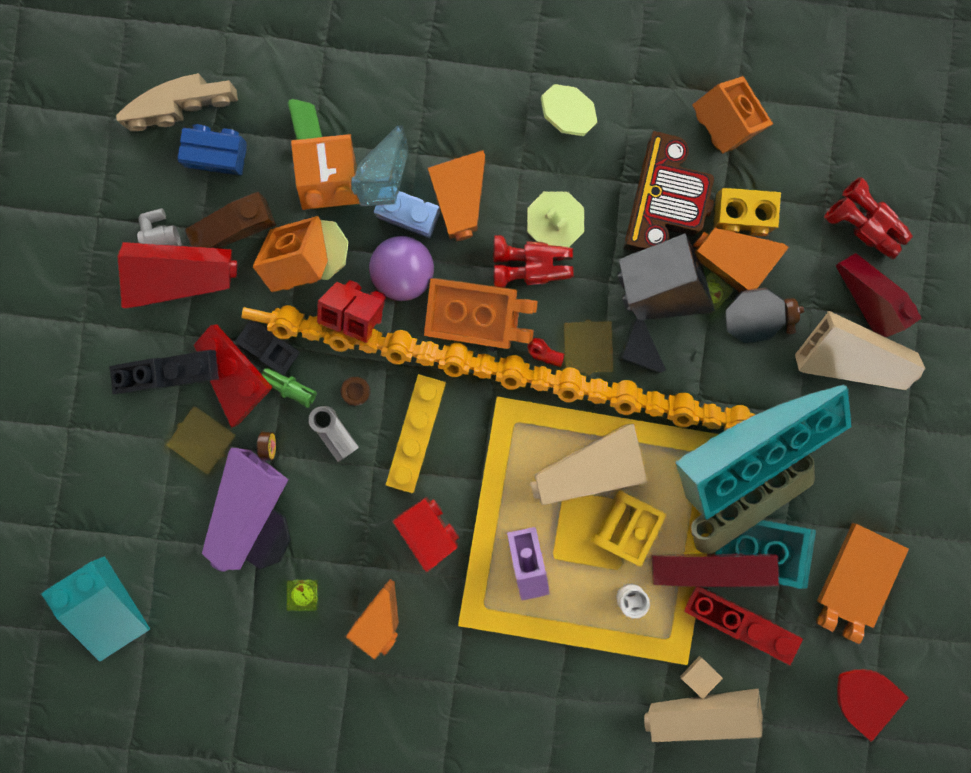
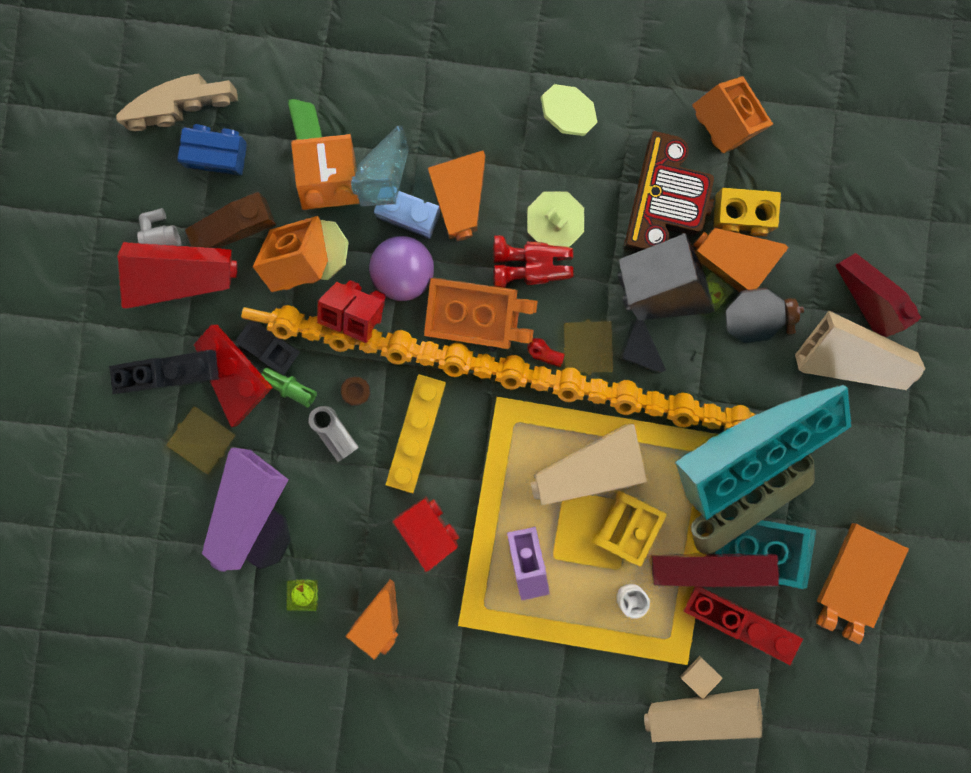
teal slope [41,556,150,662] -> none
reddish brown tile [257,432,276,461] -> none
red piece [824,177,913,260] -> none
red shield [837,669,909,742] -> none

